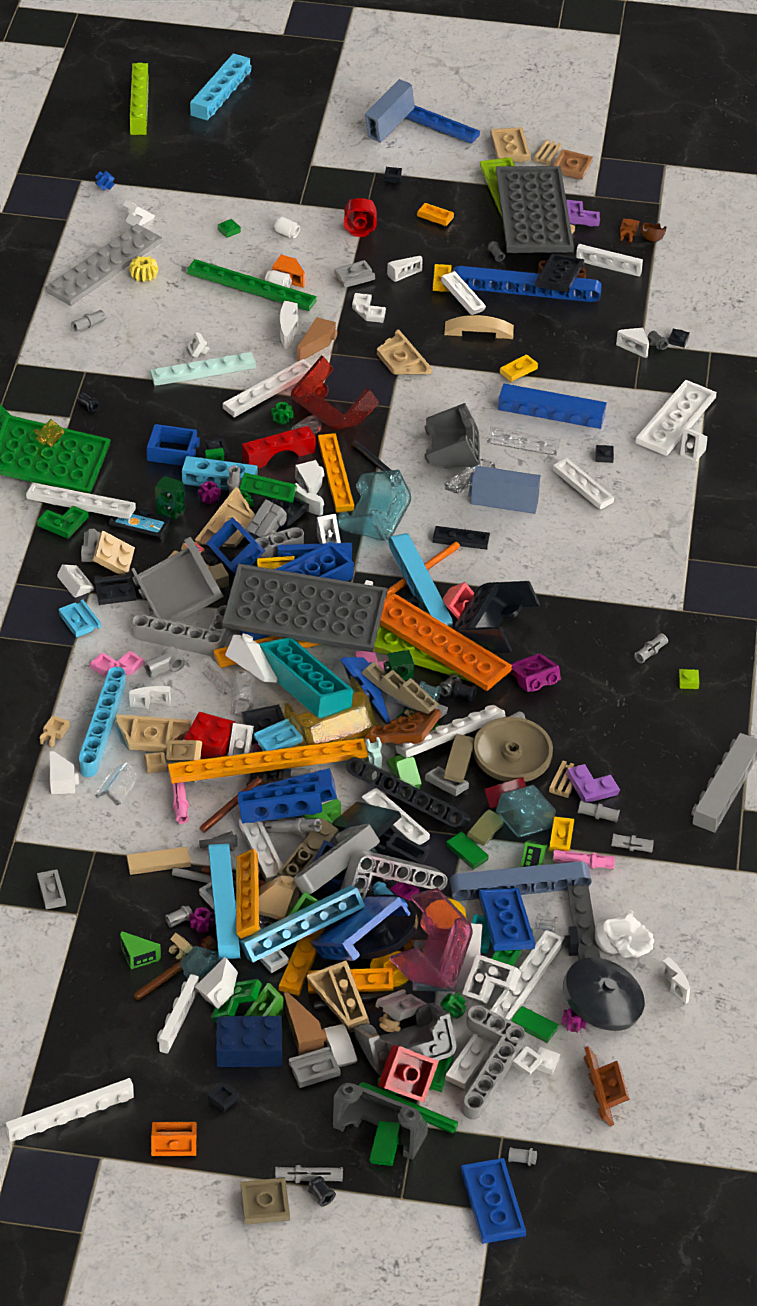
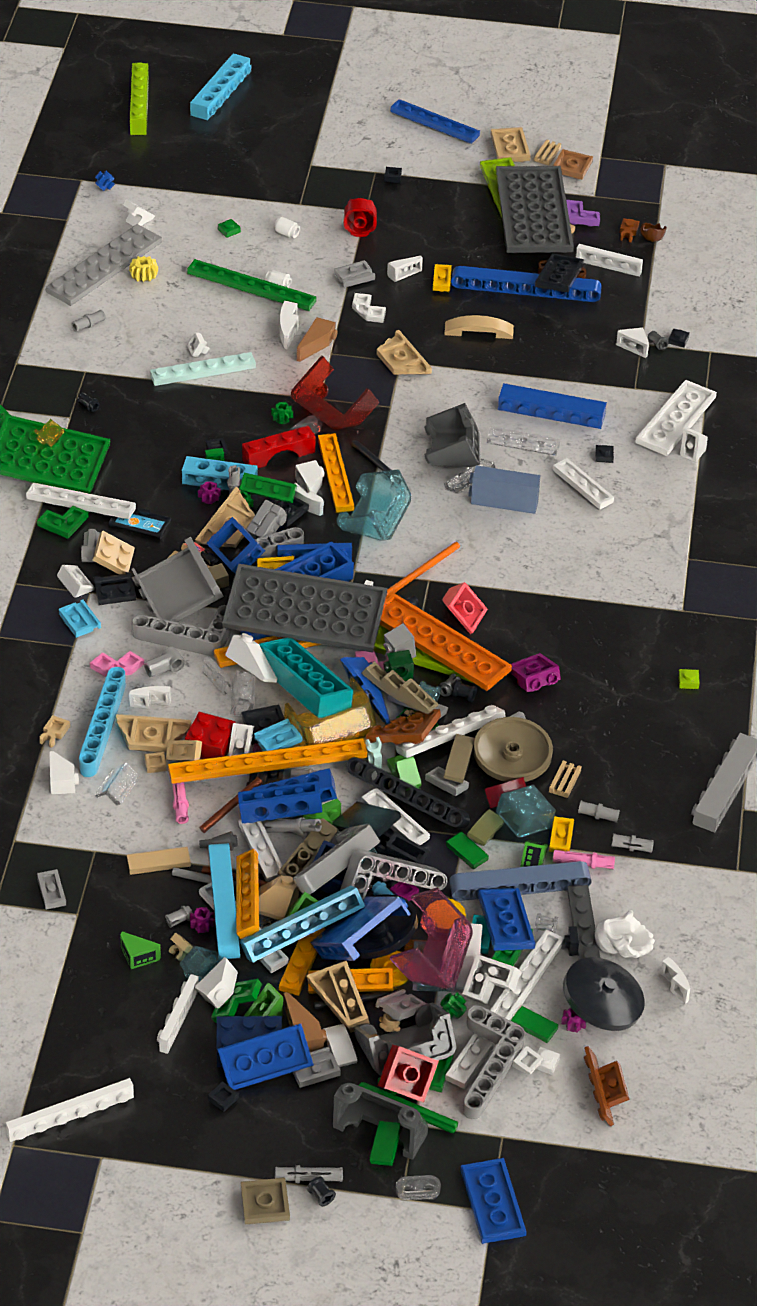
reddish brown piece [134,936,218,1000] -> none
blue window [147,424,200,466] -> none
orange tile [151,1122,197,1156] -> none
dark green brick [155,476,186,520] -> none
white plate [223,359,314,417] -> none
orange slope [273,254,305,288] -> none
white slope [317,514,341,544] -> none
sand blue brick [365,79,415,143] -> none
medium azure beam [388,533,453,629] -> none
light orange plate [417,203,454,226] -> none
black tile [433,526,490,550] -> none
white plate [441,271,486,315] -> none
black windscreen [454,581,540,653] -> none
dark grey pin [487,241,505,262] -> none
yellow plate [500,354,538,382] -> none
light grey pin [508,1147,537,1166] -> none
medium lavender plate [566,764,620,803] -> none
light grey pin [634,633,668,663] -> none
none -> blue tile [218,1023,314,1090]
none -> light grey brick [384,623,416,659]
none -> clear plate [396,1175,441,1200]

